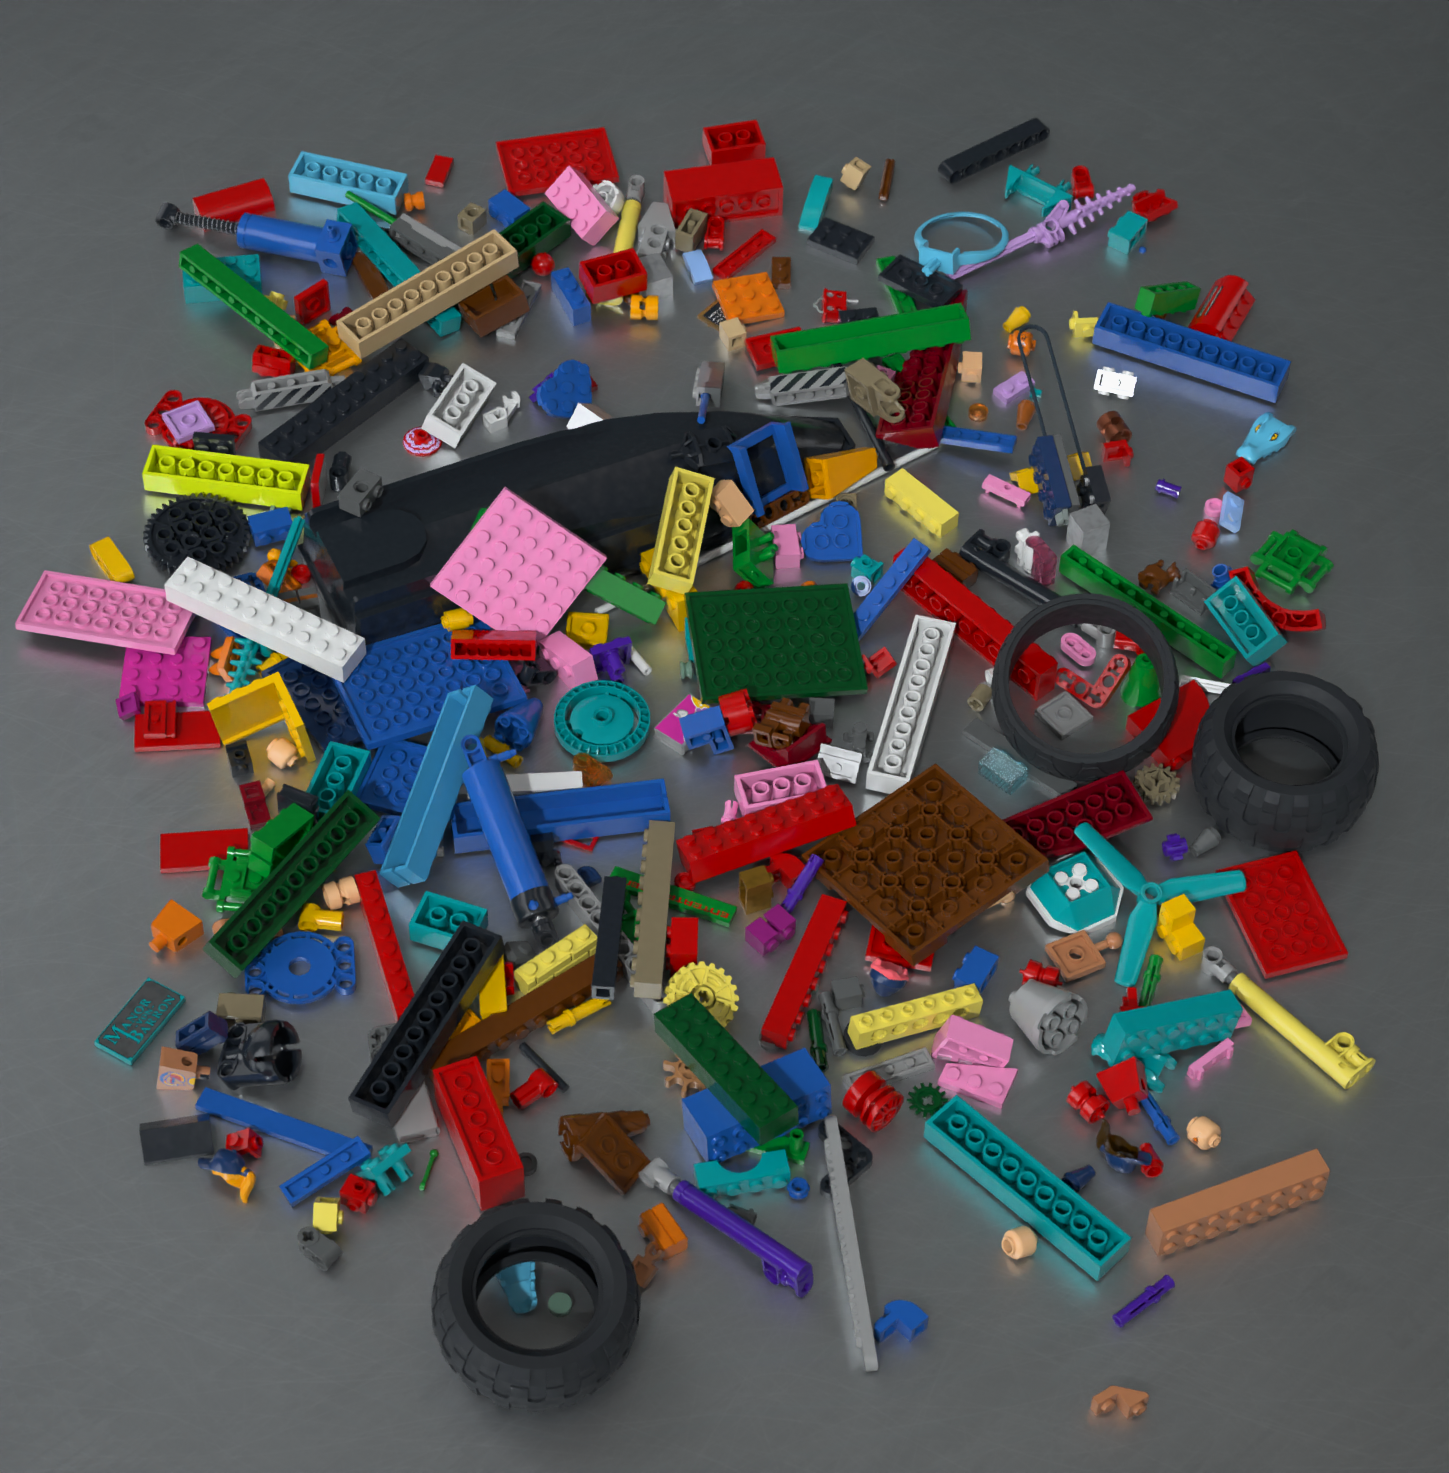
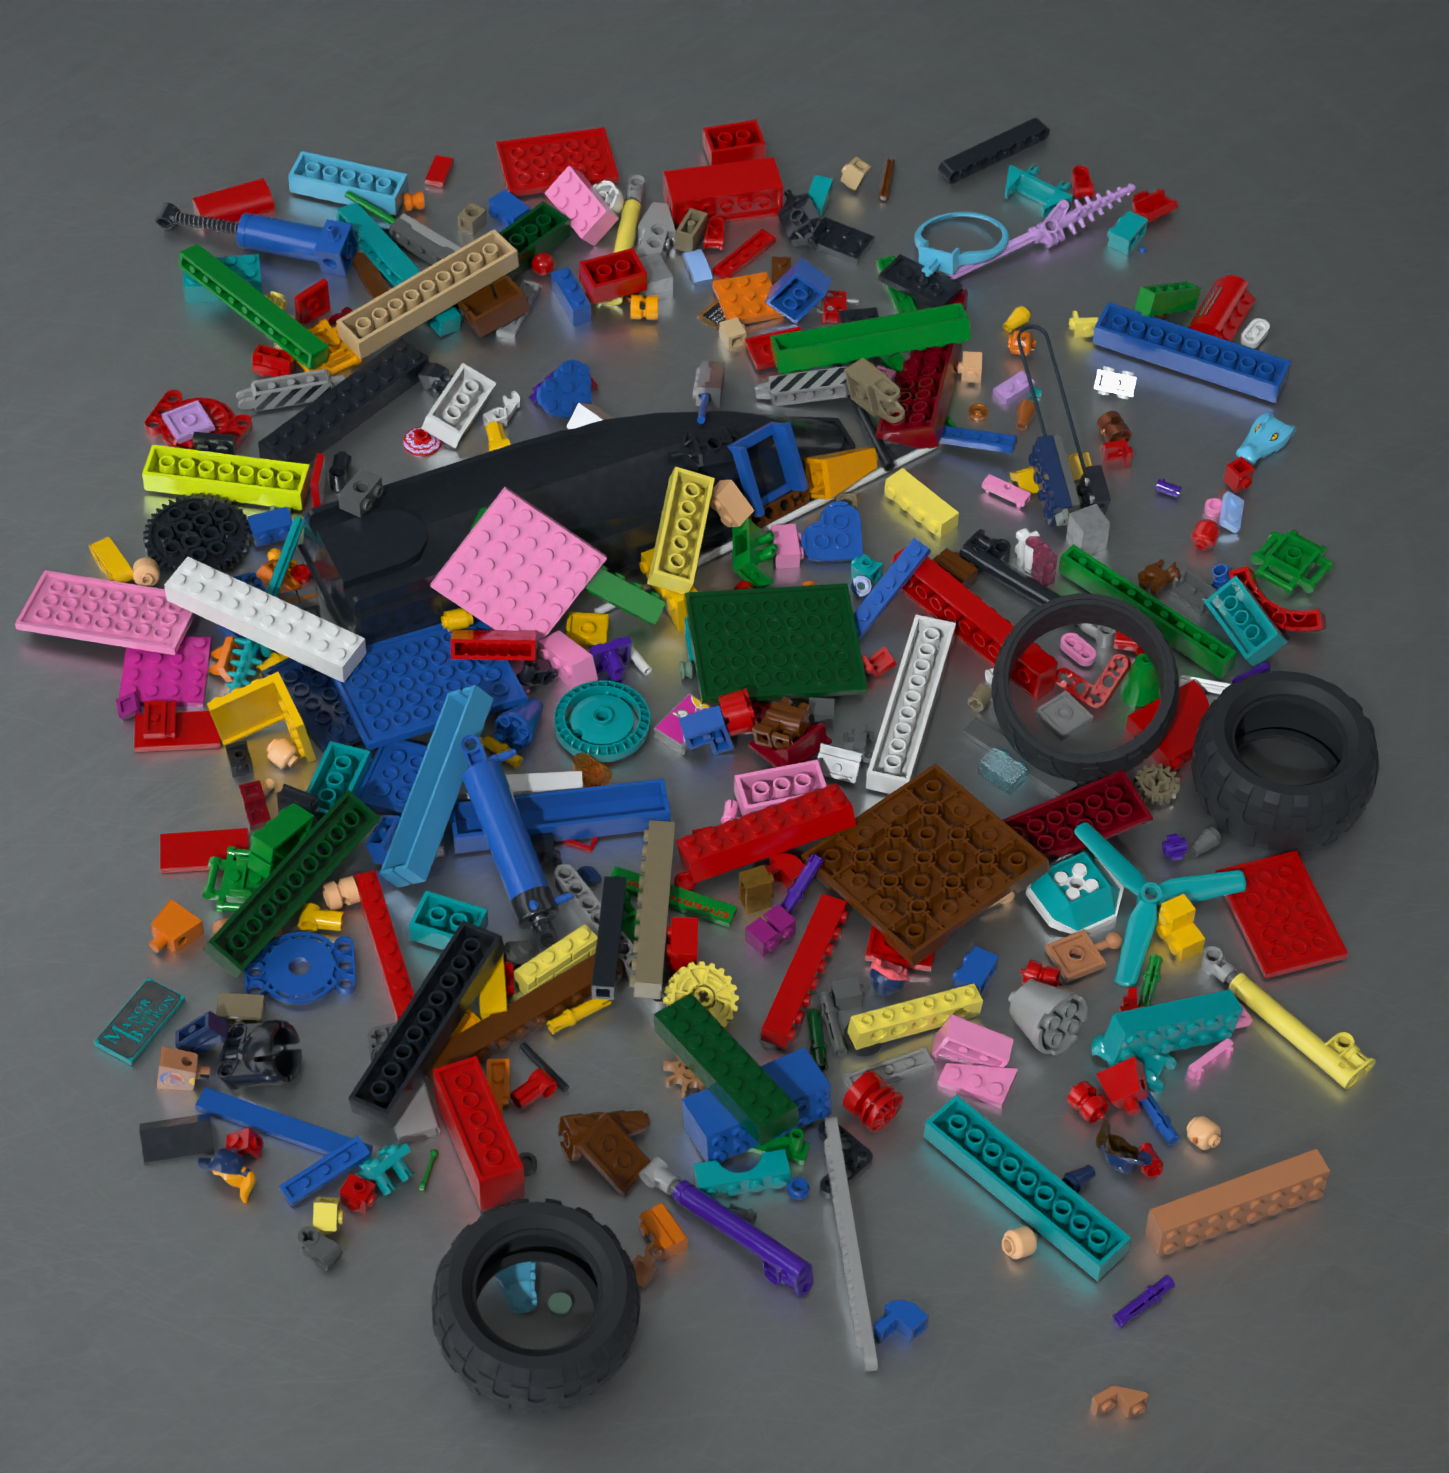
dark green gear [907,1083,948,1118] -> none
none -> light nougat head [132,557,160,587]
none -> yellow piece [485,421,510,452]
none -> blue brick [765,258,832,324]
none -> black plate [777,190,826,251]
none -> white plate [1240,318,1270,349]

